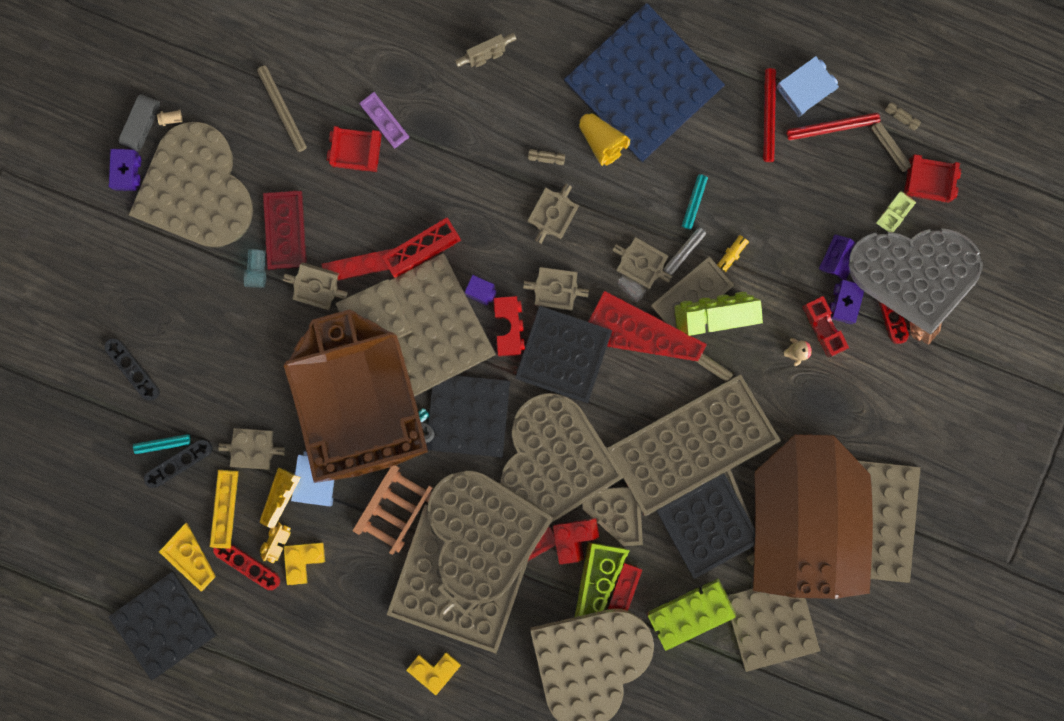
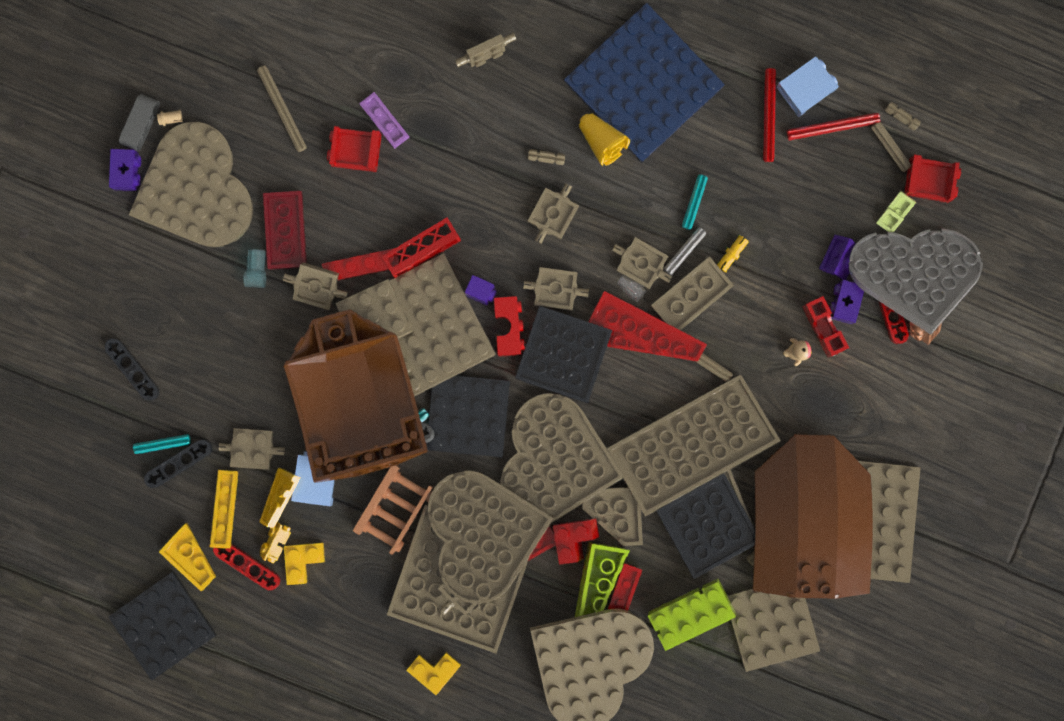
piece [674,292,763,336] -> none

